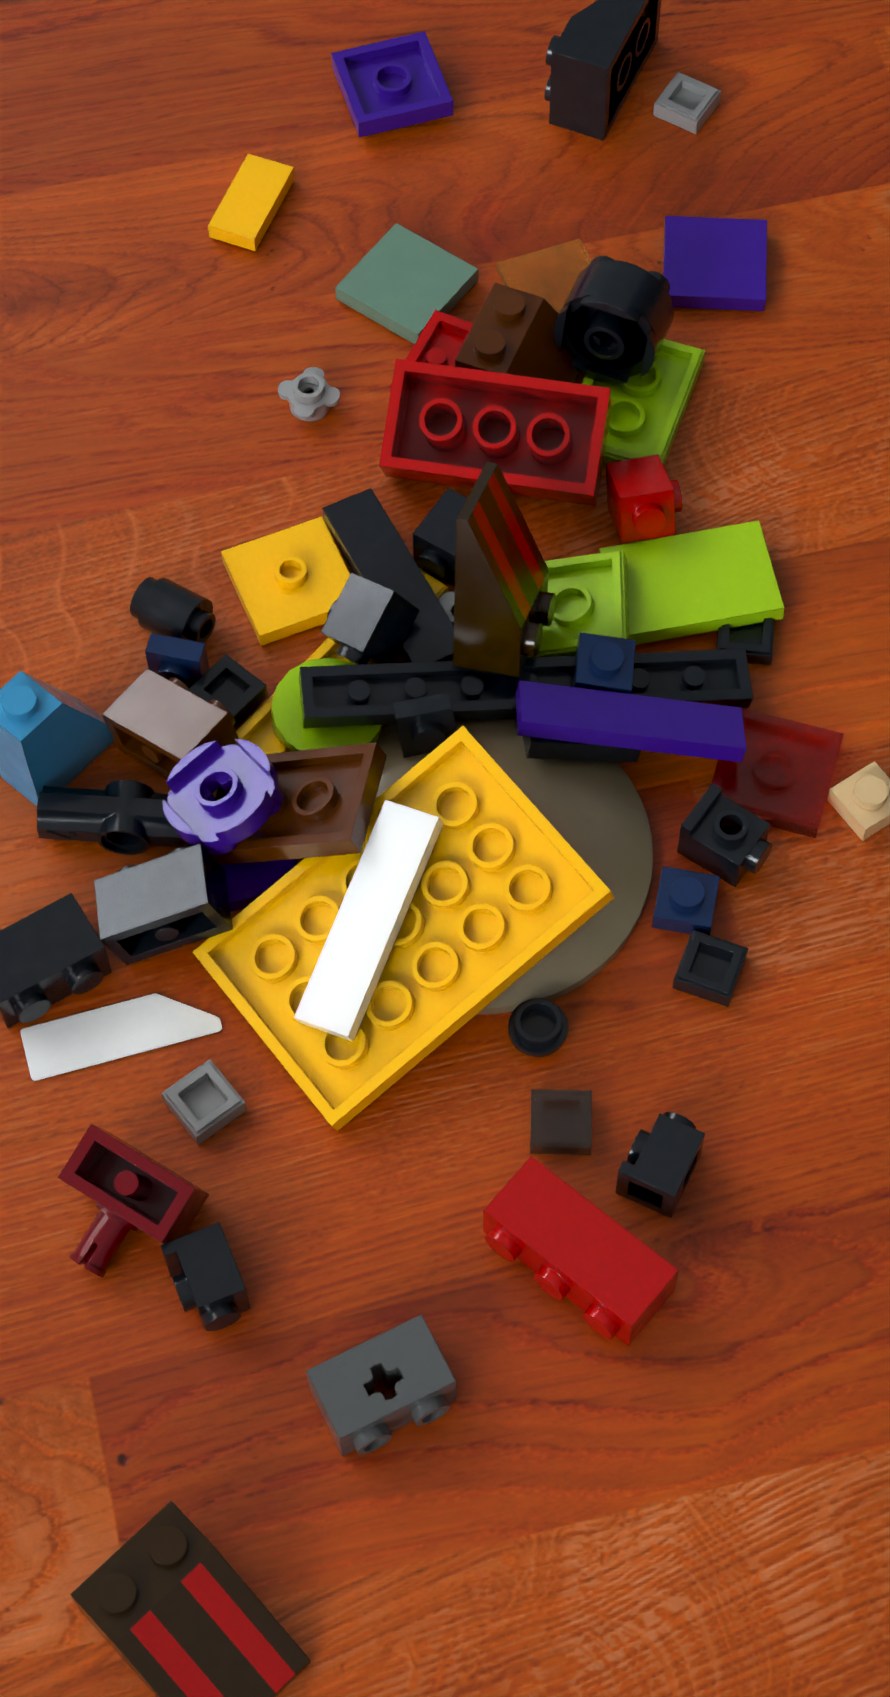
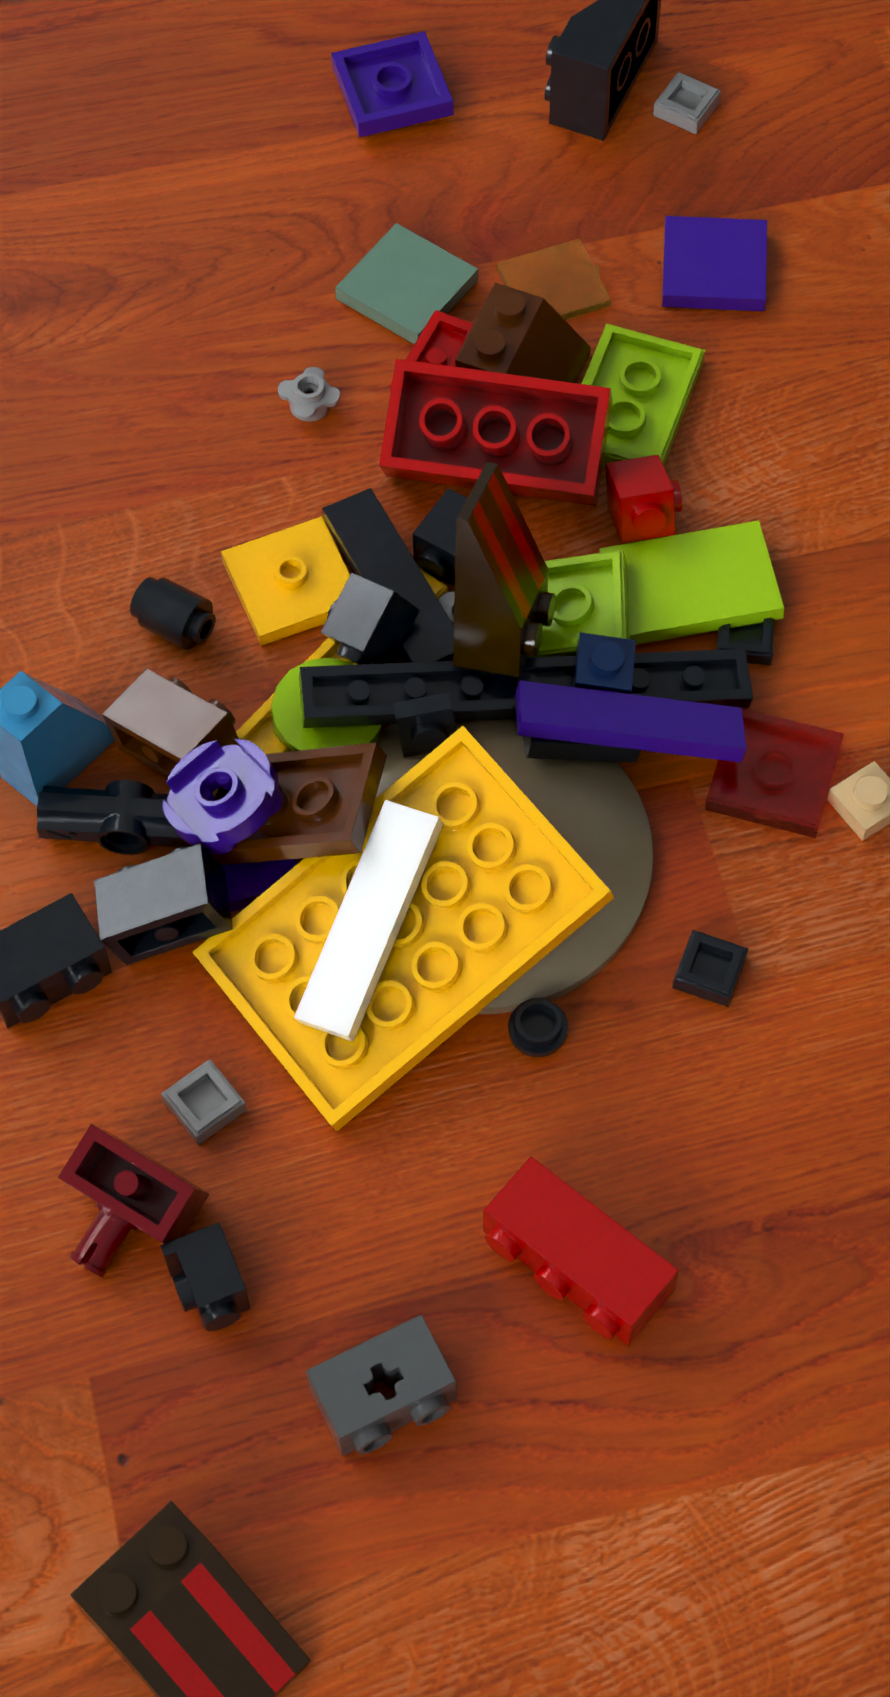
white sticker [20,993,222,1081] -> none
dark blue plate [145,633,209,688] -> none
black plate [189,654,268,729] -> none
yellow tile [208,154,295,251] -> none
clear smoke tile [530,1089,592,1155] -> none
black brick [553,256,674,384] -> none
black brick [615,1112,705,1218] -> none
dark blue plate [652,866,720,935] -> none
black brick [677,783,773,887] -> none

